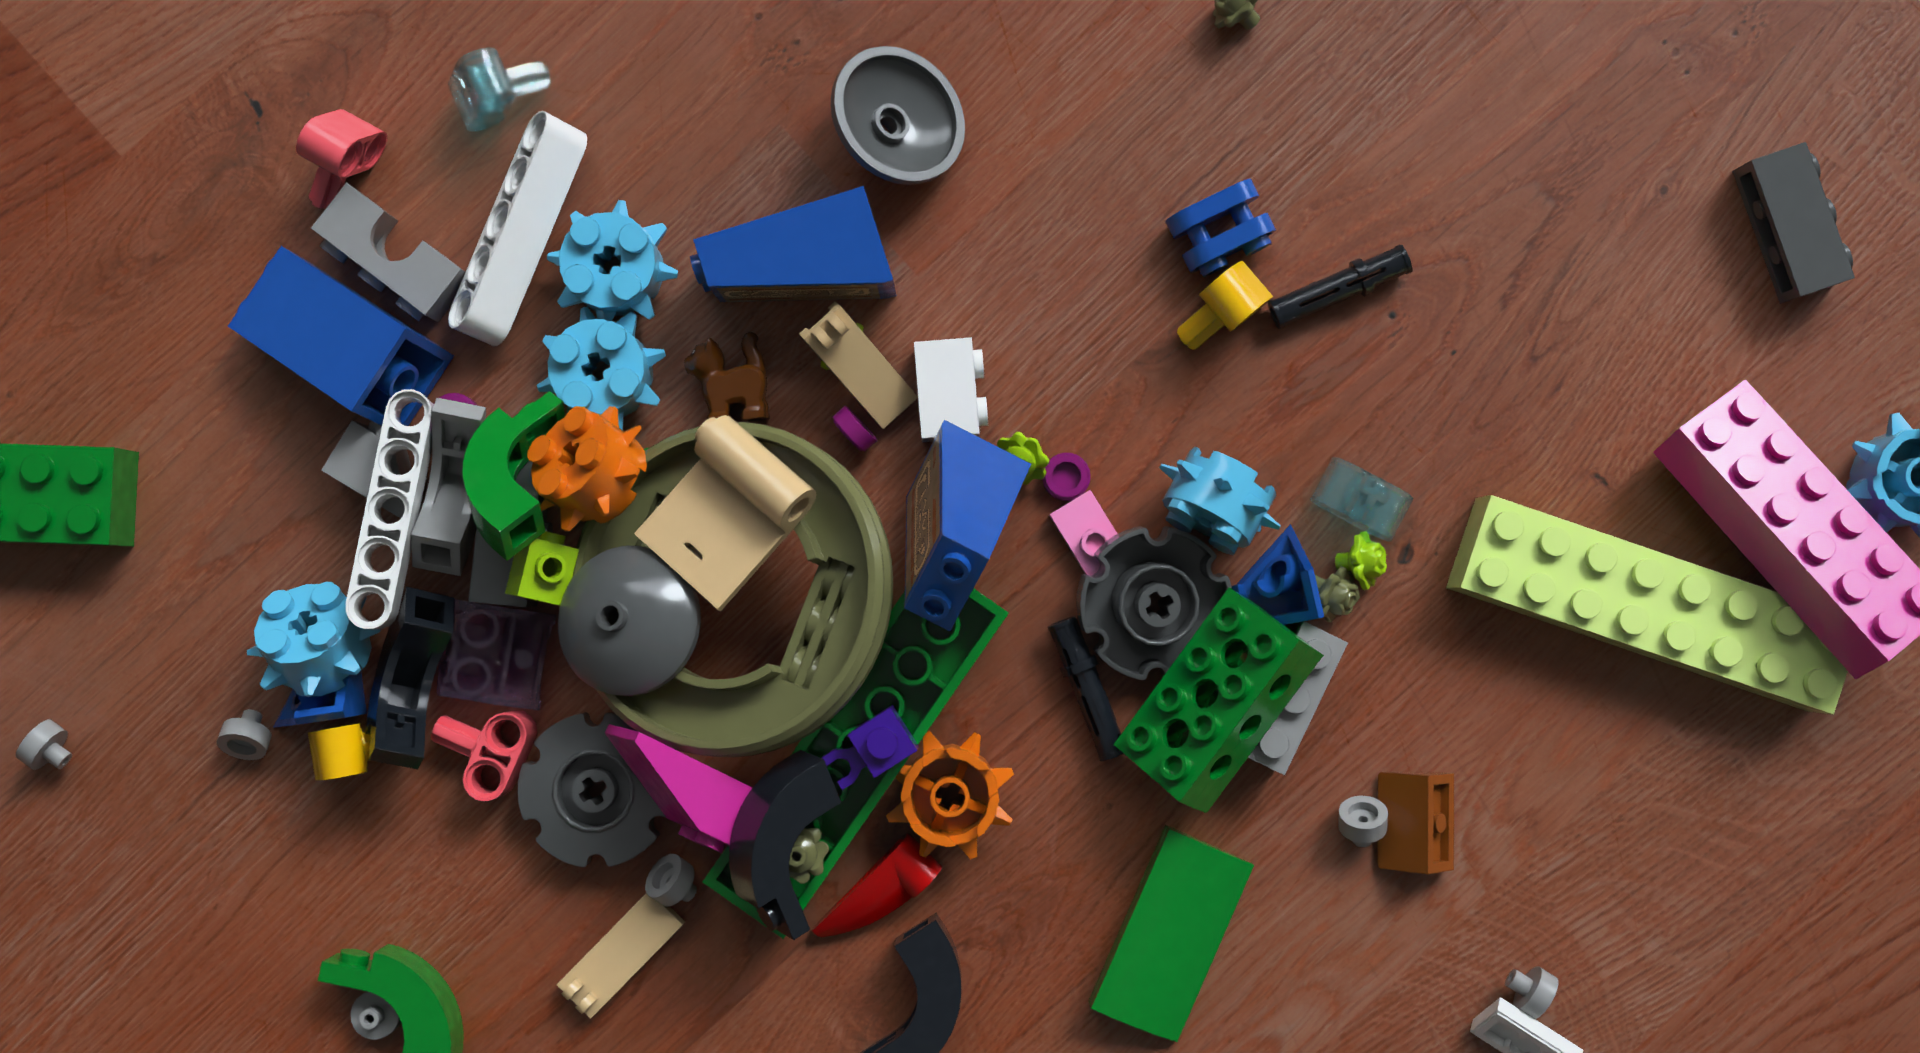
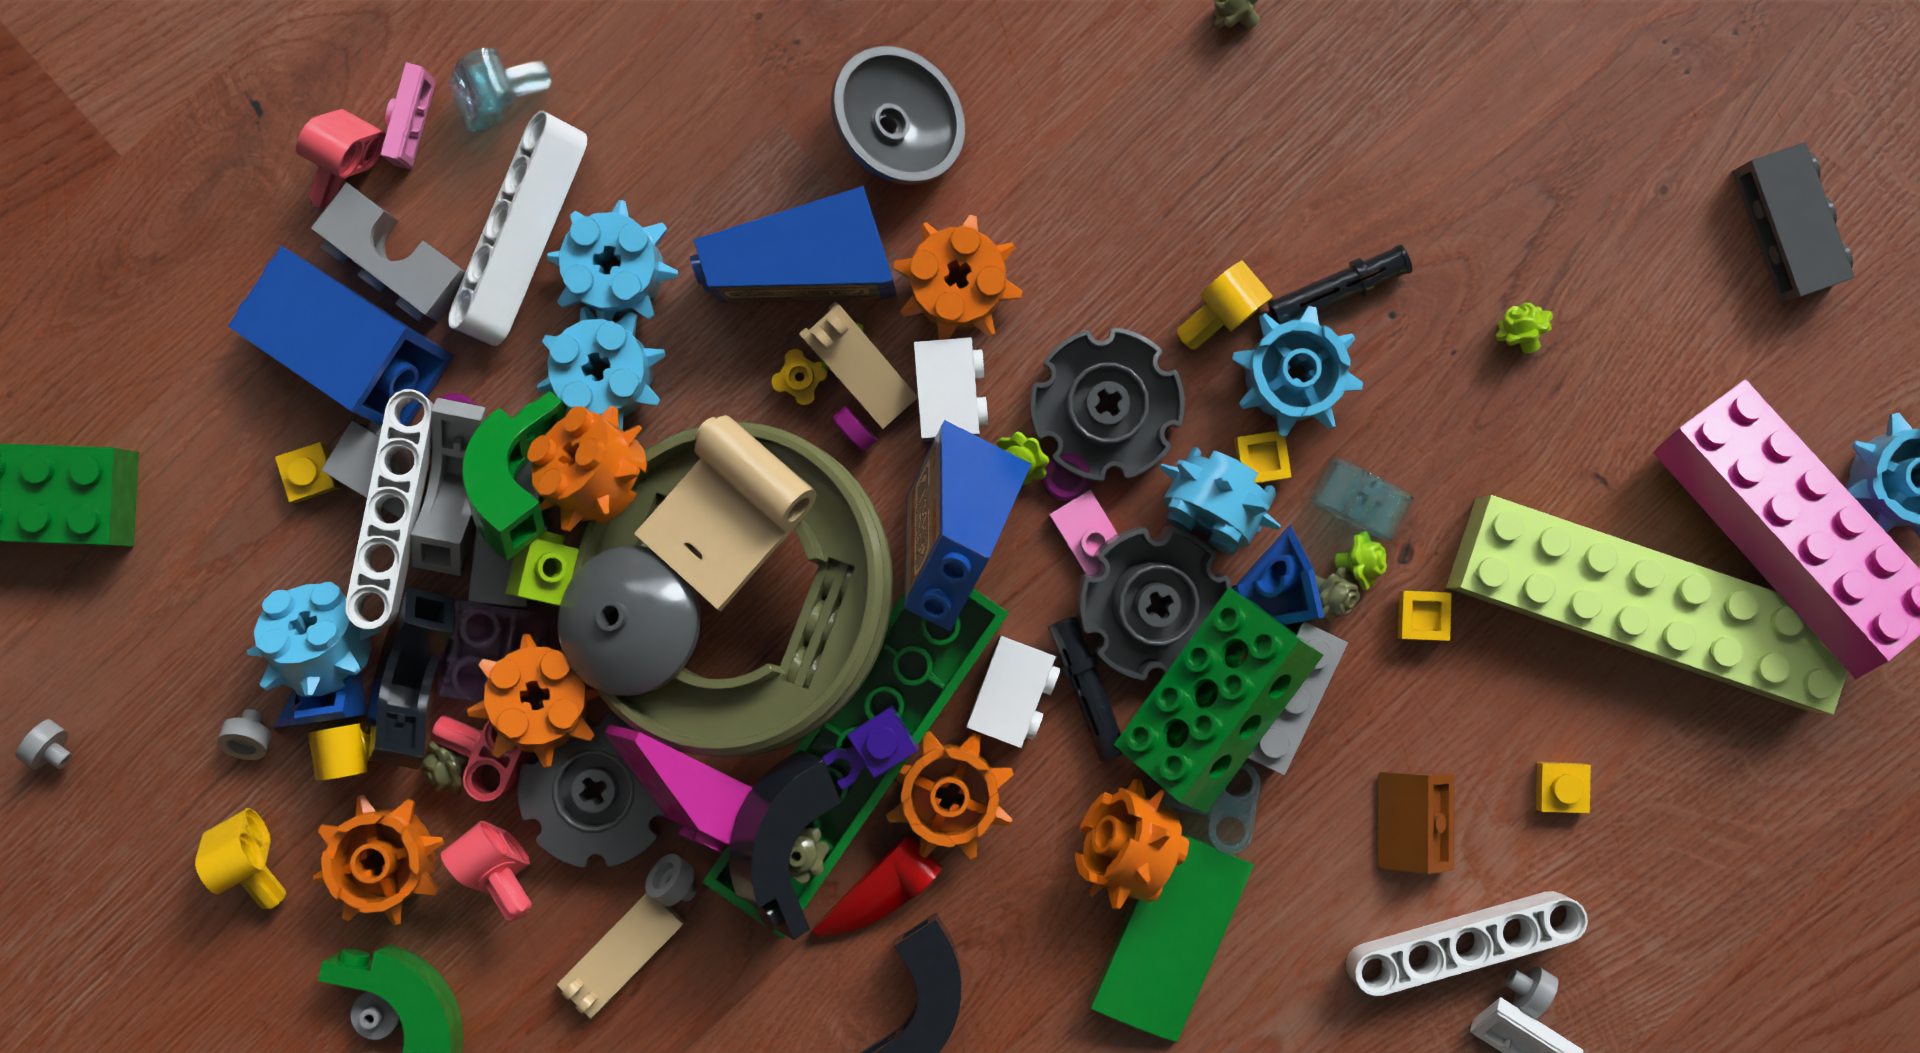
reddish brown animal [684,332,770,421] -> none
blue brick [1165,178,1276,277] -> none
light grey tile [1338,796,1388,847] -> none
none -> yellow beam [195,808,286,910]
none -> yellow plate [275,442,341,503]
none -> orange brick [313,794,444,926]
none -> bright pink plate [380,62,436,170]
none -> olive plant [420,741,469,795]
none -> coral beam [440,821,532,922]
none -> orange brick [467,634,599,768]
none -> yellow plate [771,349,828,405]
none -> orange brick [893,215,1023,340]
none -> white brick [966,635,1060,748]
none -> dark grey piece [1030,328,1185,482]
none -> orange brick [1075,778,1189,910]
none -> clear light blue beam [1161,761,1260,854]
none -> medium azure brick [1232,306,1363,437]
none -> yellow plate [1234,431,1292,484]
none -> white beam [1346,891,1588,996]
none -> yellow plate [1398,591,1452,641]
none -> lime plant [1496,302,1553,354]
none -> yellow plate [1536,762,1591,813]

